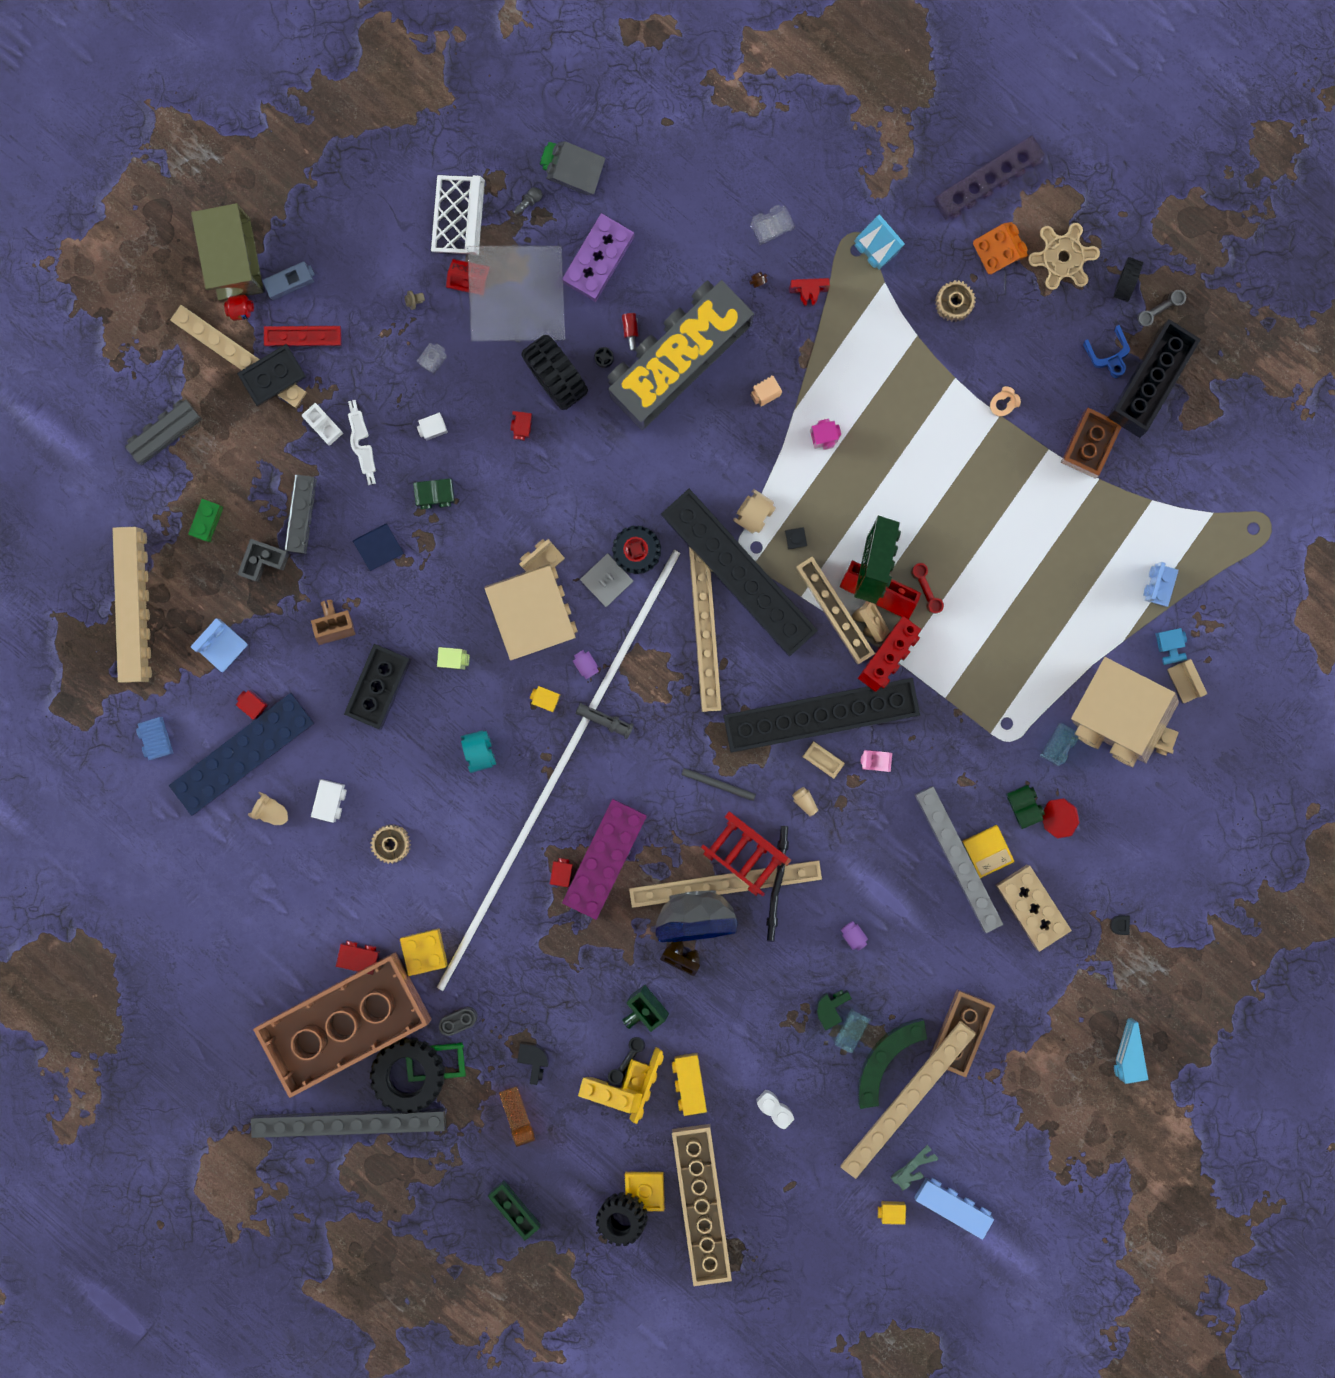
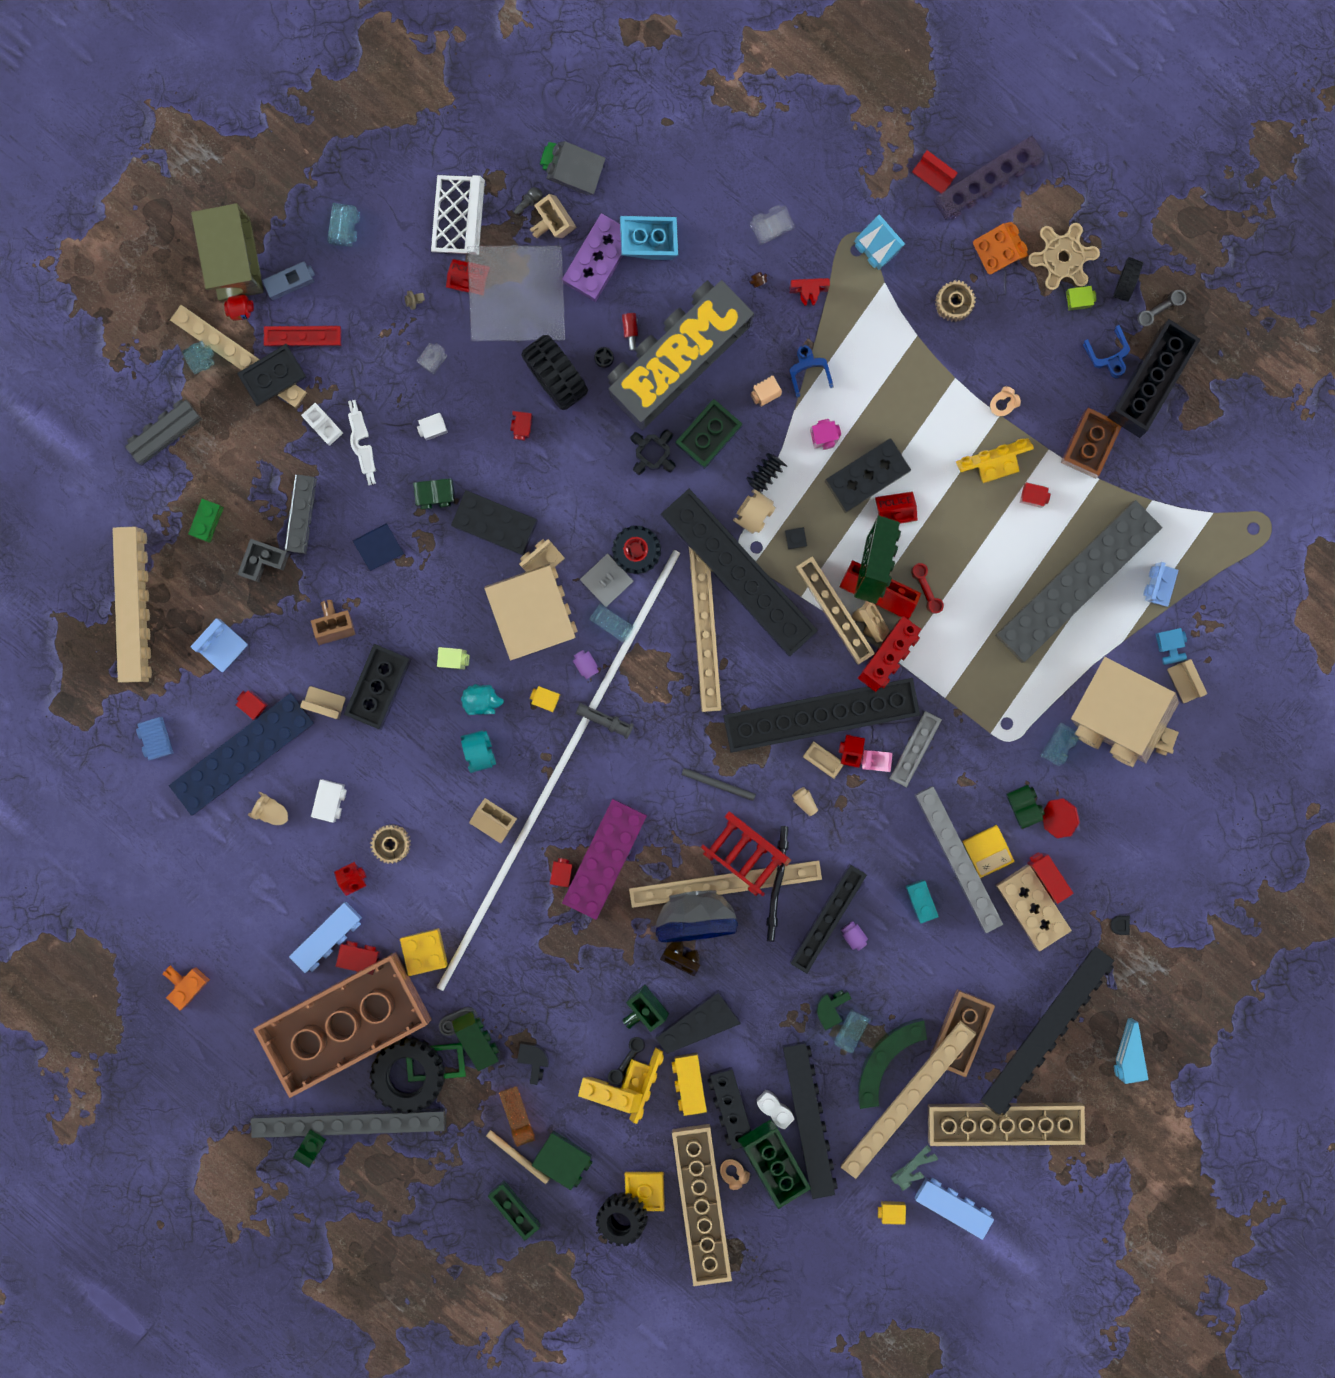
none -> orange brick [162,965,210,1011]
none -> clear light blue brick [182,341,215,375]
none -> light blue brick [289,902,362,973]
none -> dark green brick [293,1129,327,1168]
none -> tan panel [300,686,346,719]
none -> clear light blue brick [327,203,360,247]
none -> red brick [334,862,367,896]
none -> black brick [451,490,538,556]
none -> dark green brick [452,1011,499,1071]
none -> teal animal [461,684,504,715]
none -> tan brick [469,798,517,843]
none -> tan bar [486,1130,550,1184]
none -> tan brick [530,194,577,239]
none -> dark green brick [532,1130,593,1190]
none -> clear light blue slope [589,604,634,642]
none -> medium azure slope [620,216,678,260]
none -> black piece [630,429,676,475]
none -> black wedge [656,991,741,1054]
none -> dark green brick [676,399,743,469]
none -> black brick [707,1067,751,1150]
none -> light nougat piece [720,1159,750,1190]
none -> dark green brick [738,1119,811,1209]
none -> black piece [746,453,788,494]
none -> black brick [782,1041,838,1199]
none -> blue piece [790,345,834,398]
none -> black brick [790,864,867,974]
none -> black brick [825,438,911,513]
none -> red brick [838,735,865,768]
none -> red panel [875,492,918,523]
none -> light grey tile [889,711,942,788]
none -> teal brick [905,880,939,924]
none -> red panel [912,150,958,195]
none -> tan brick [928,1102,1085,1146]
none -> yellow bracket [956,438,1034,483]
none -> black brick [979,946,1115,1116]
none -> dark grey brick [995,500,1163,663]
none -> red brick [1019,482,1051,508]
none -> red brick [1027,852,1074,904]
none -> lime brick [1066,286,1096,311]

